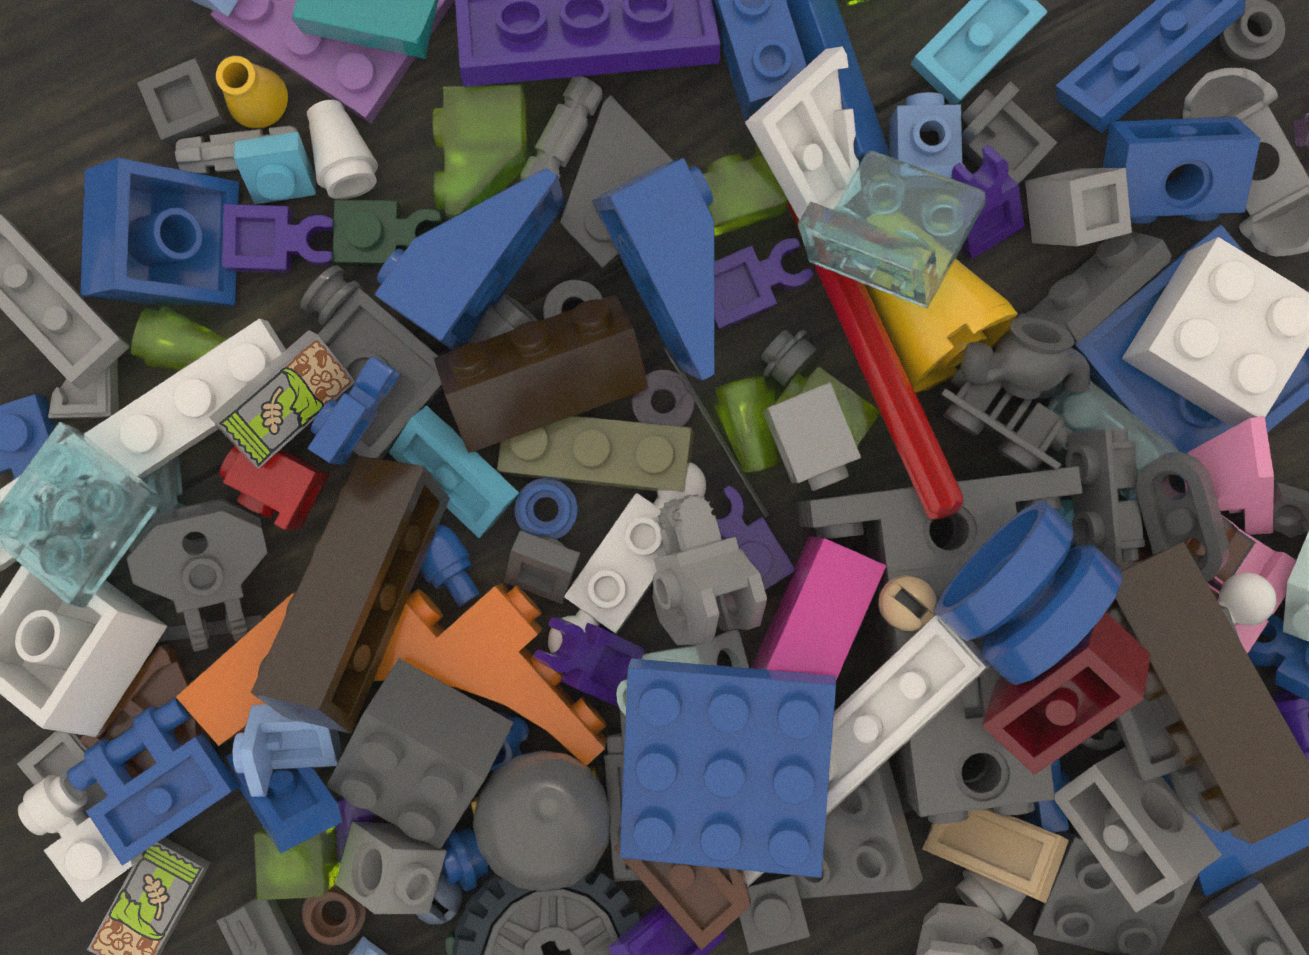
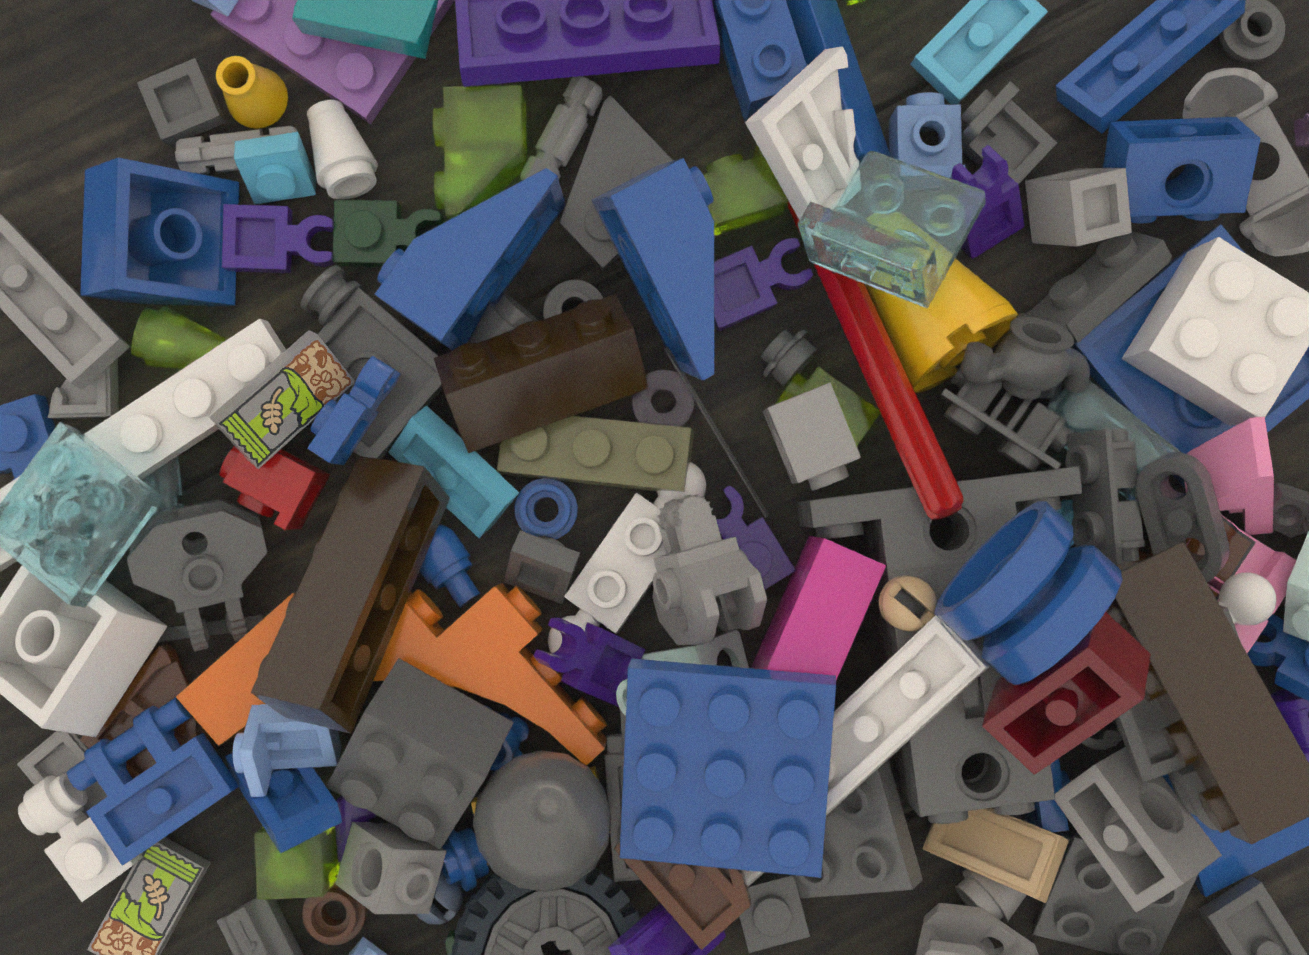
clear neon green cone [713,376,779,472] -> none

